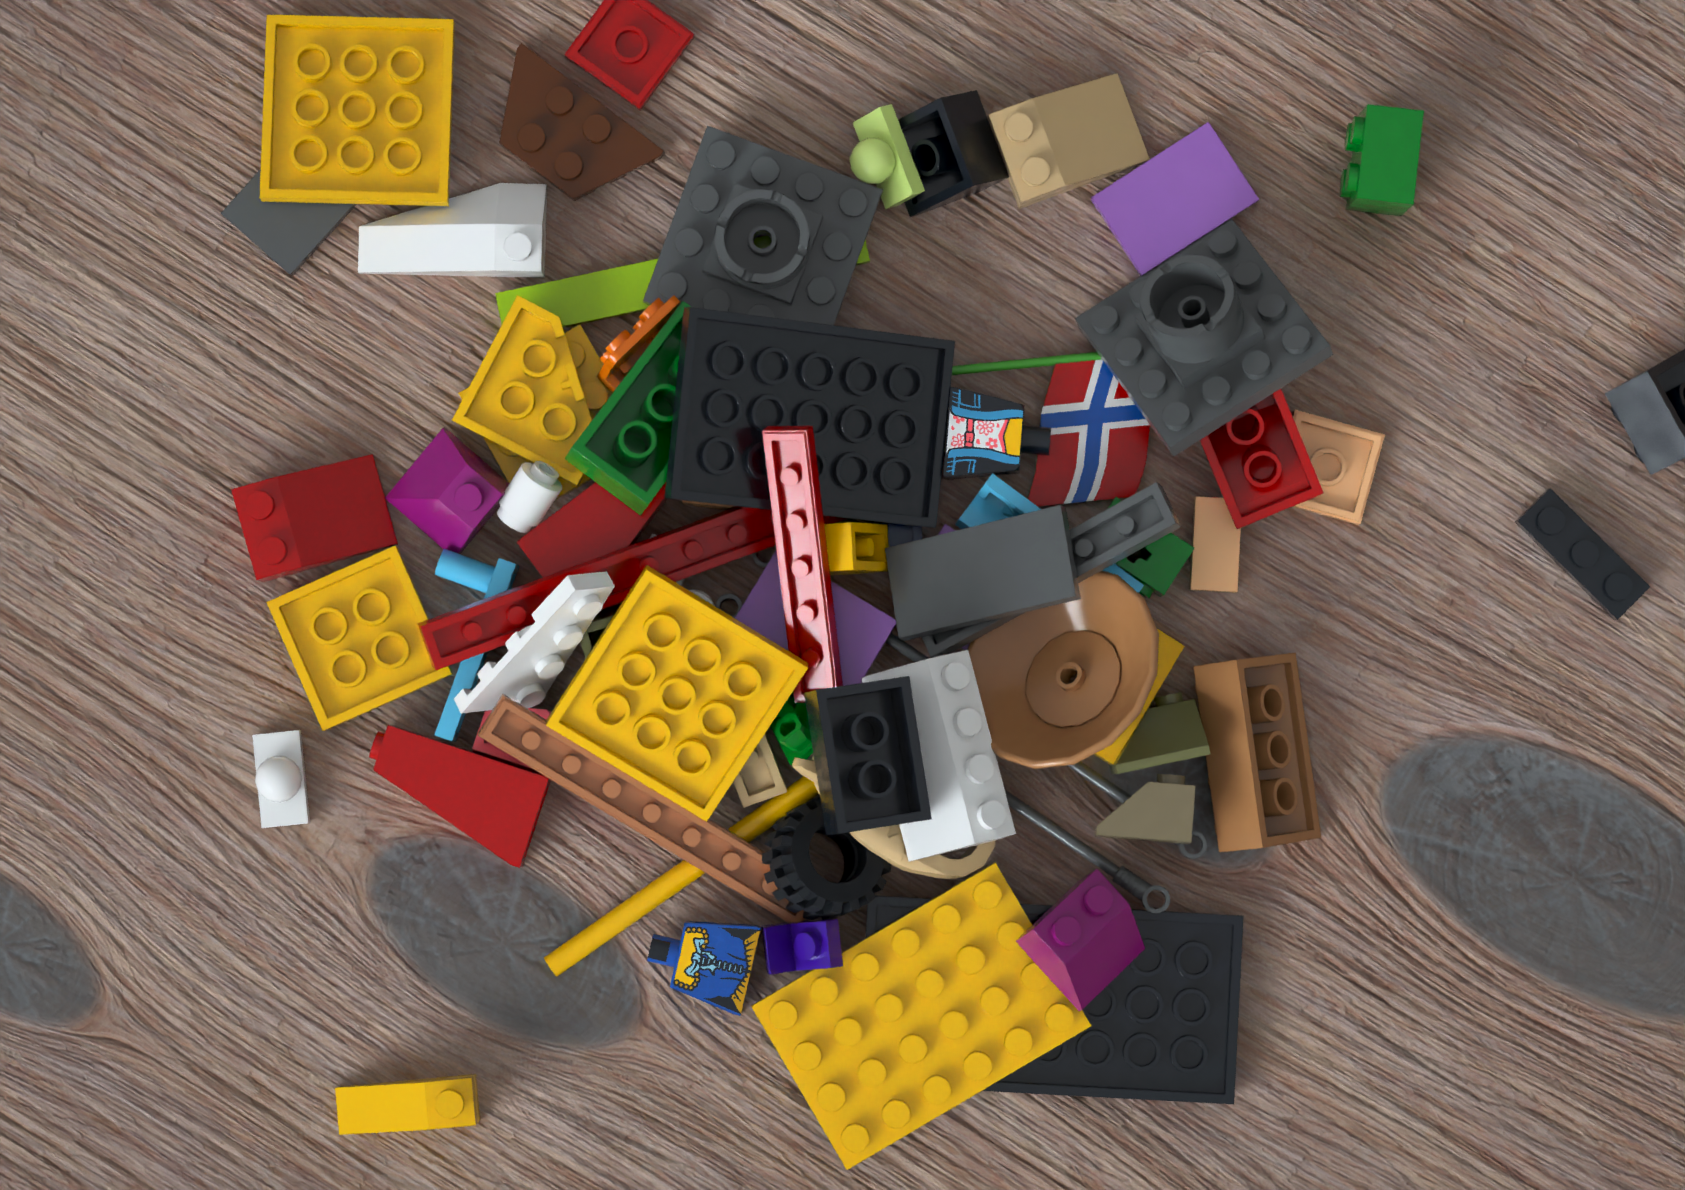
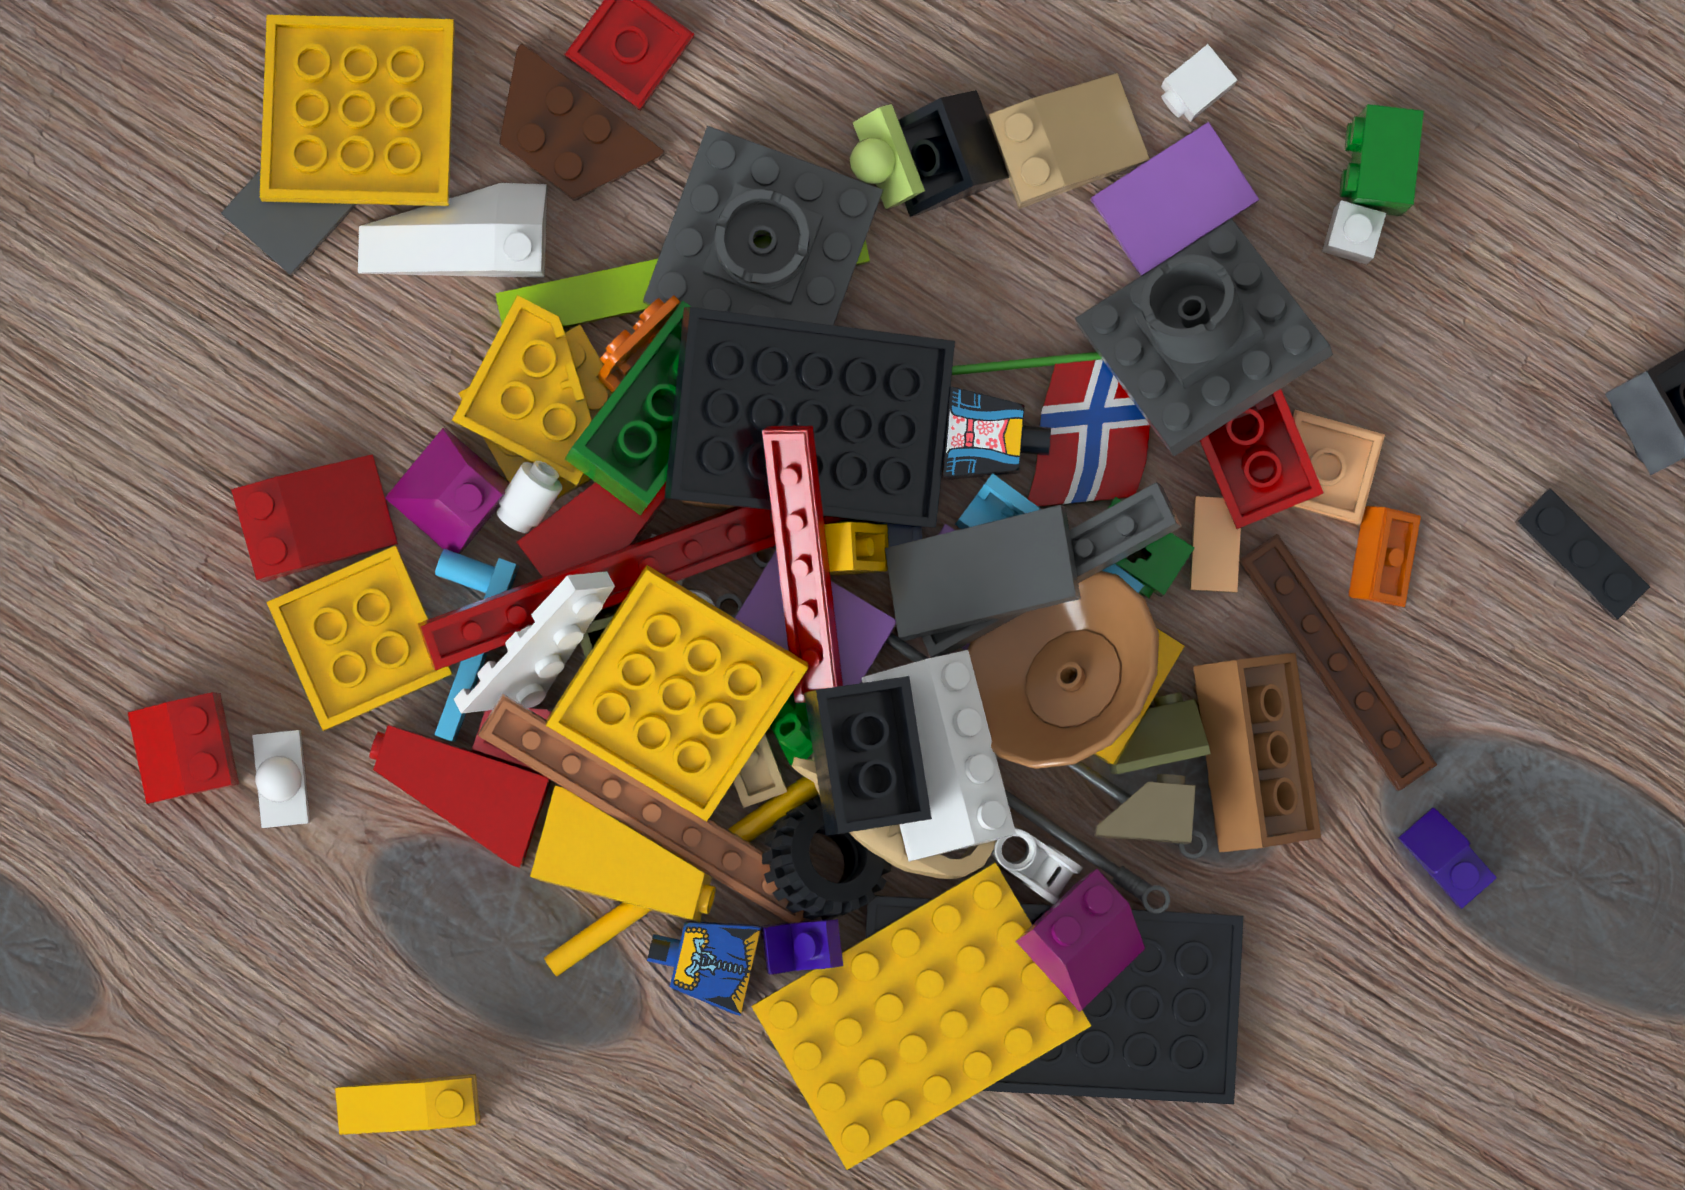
none -> red slope [128,692,239,804]
none -> yellow slope [530,786,716,923]
none -> white piece [992,827,1083,905]
none -> white brick [1161,44,1237,122]
none -> reddish brown tile [1239,534,1437,791]
none -> white brick [1322,200,1386,265]
none -> orange slope [1349,506,1421,607]
none -> dark purple slope [1398,807,1497,909]

